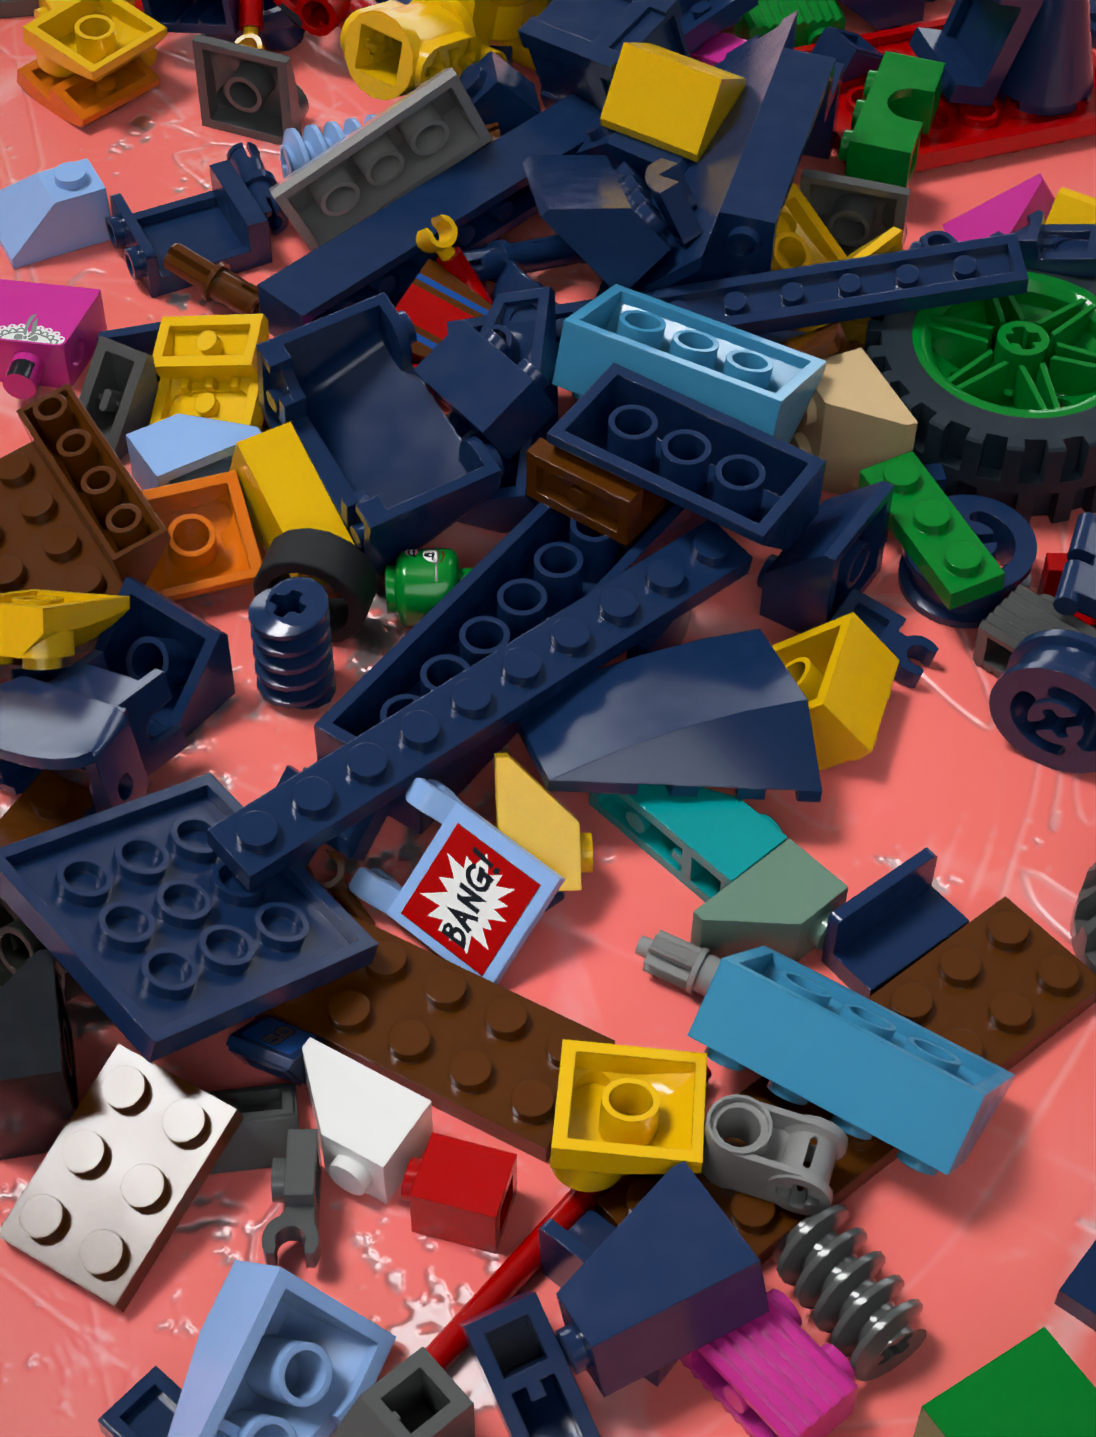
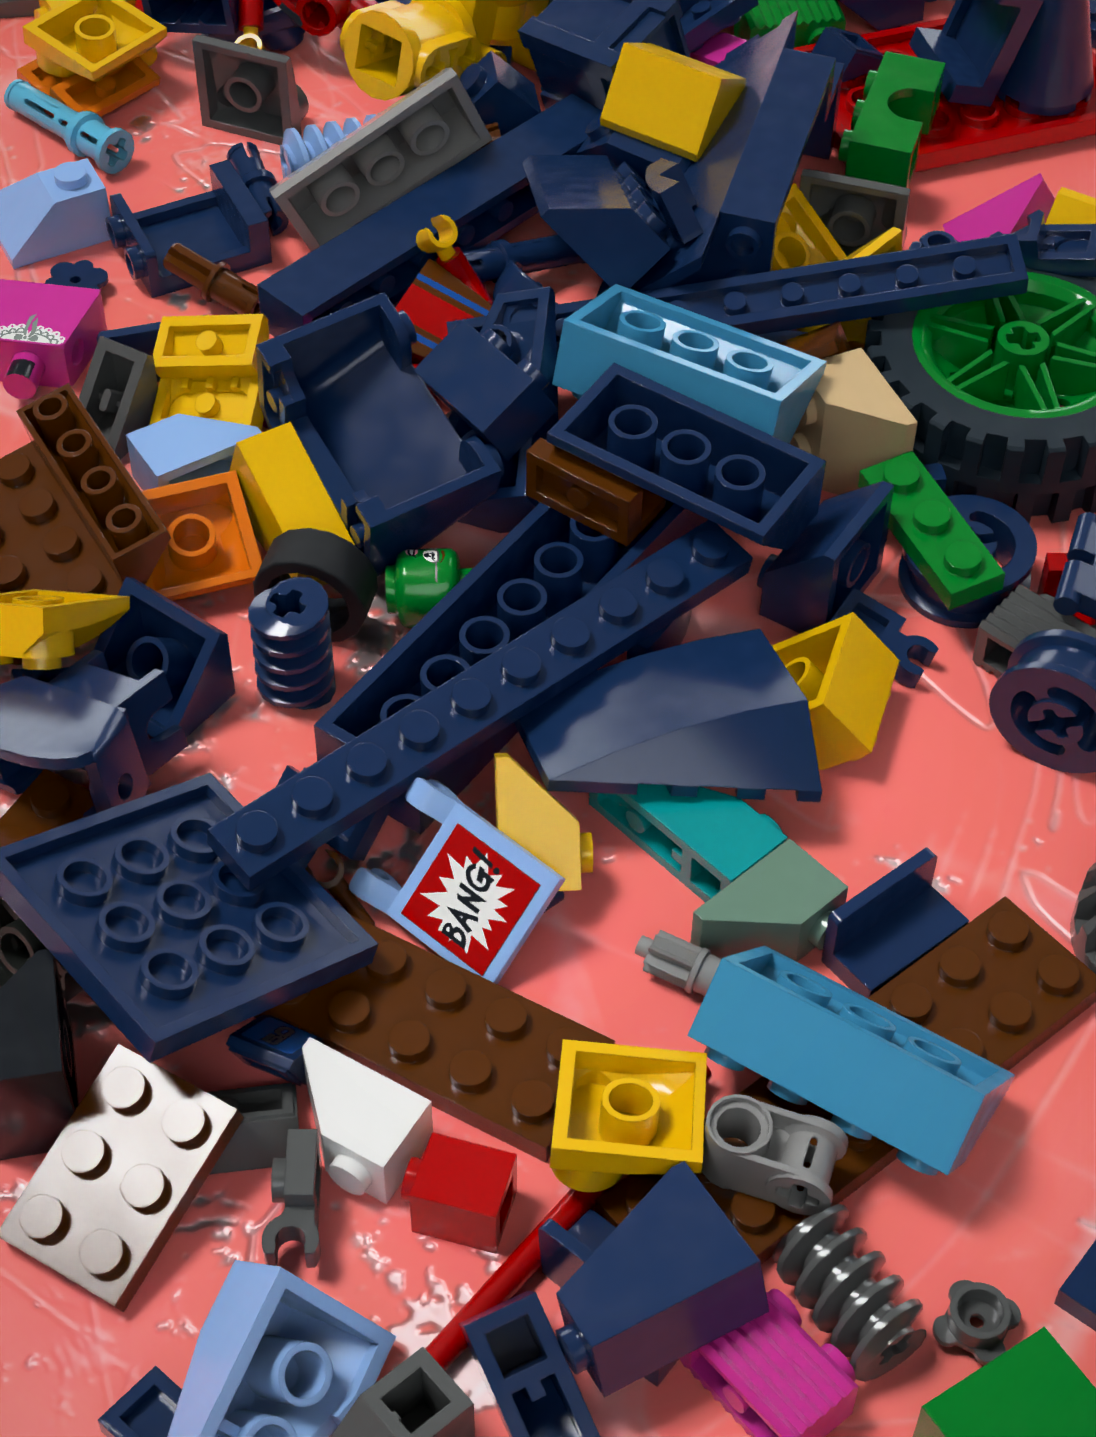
none -> medium azure pin [4,79,134,174]
none -> dark blue plant [45,260,109,289]
none -> dark grey plate [932,1280,1021,1365]

